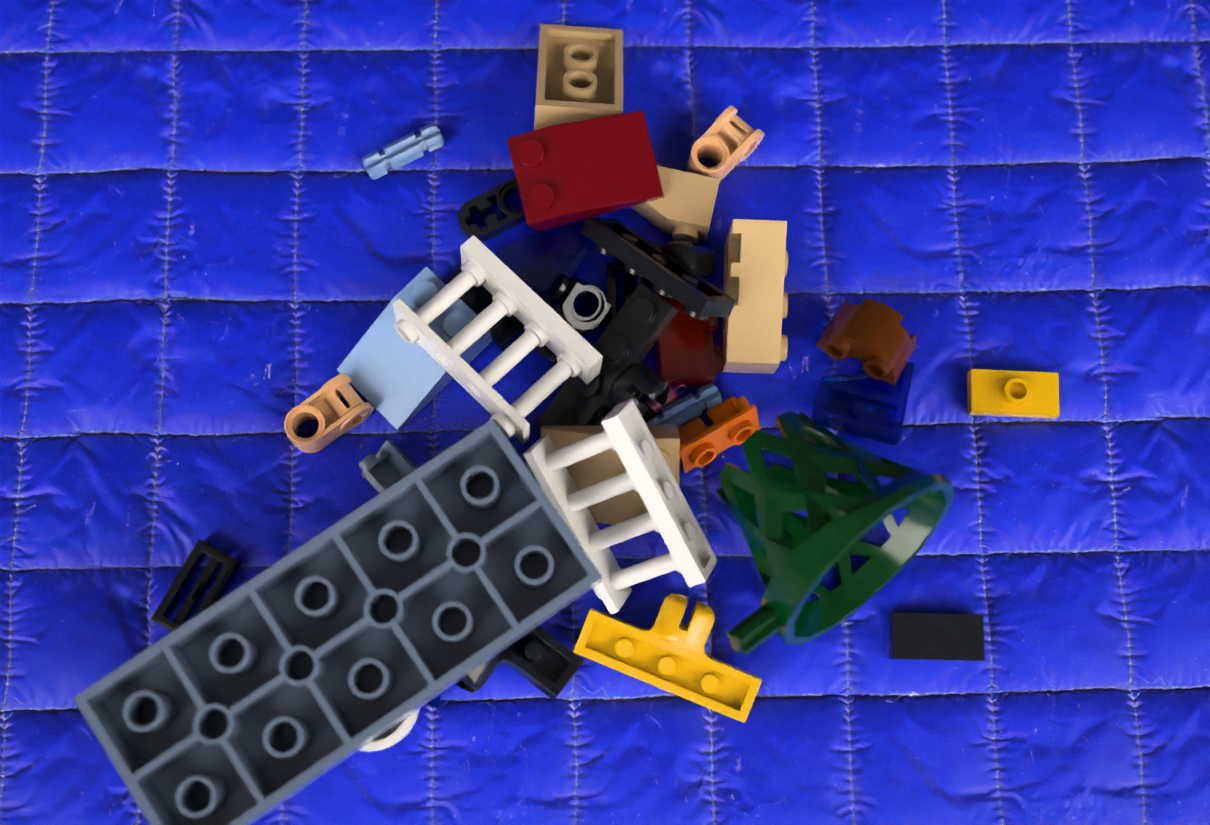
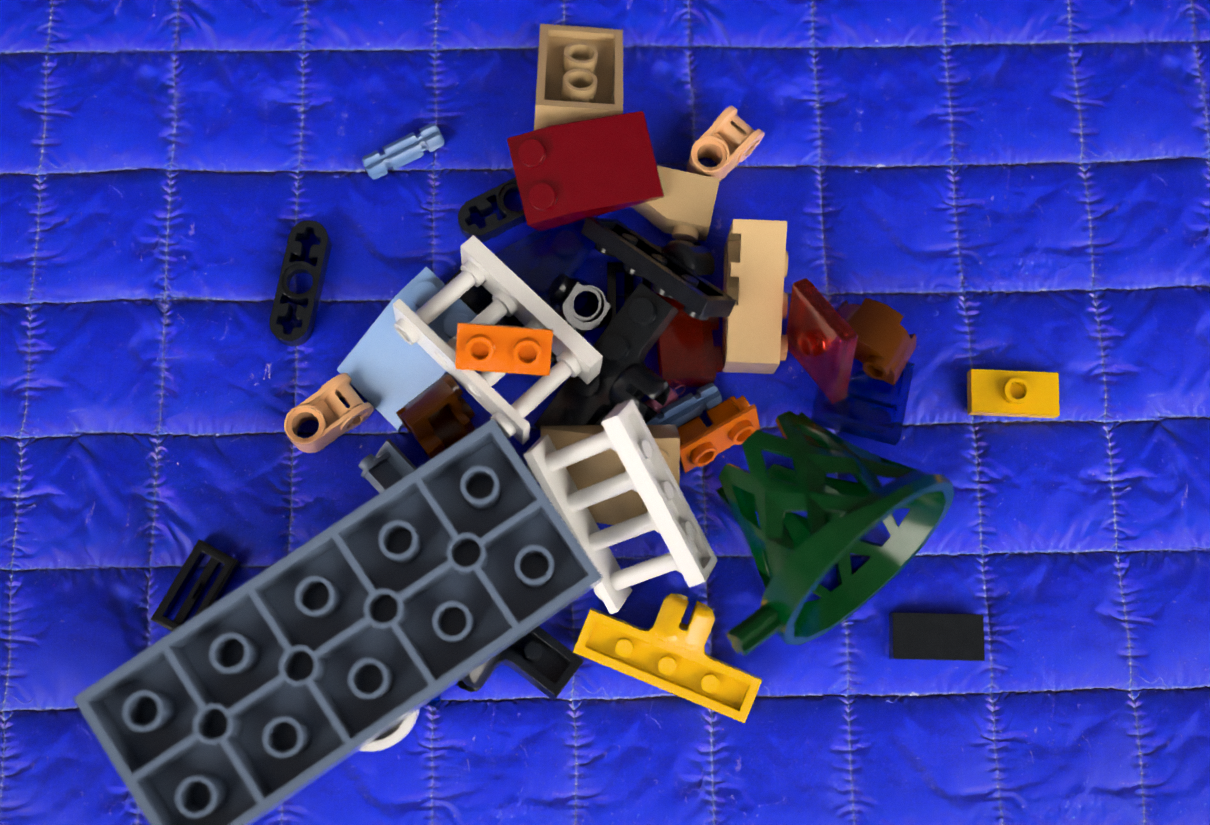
none -> black beam [270,220,332,346]
none -> reddish brown cylinder [396,373,476,460]
none -> orange hinge [455,322,553,376]
none -> clear red plate [786,278,858,403]

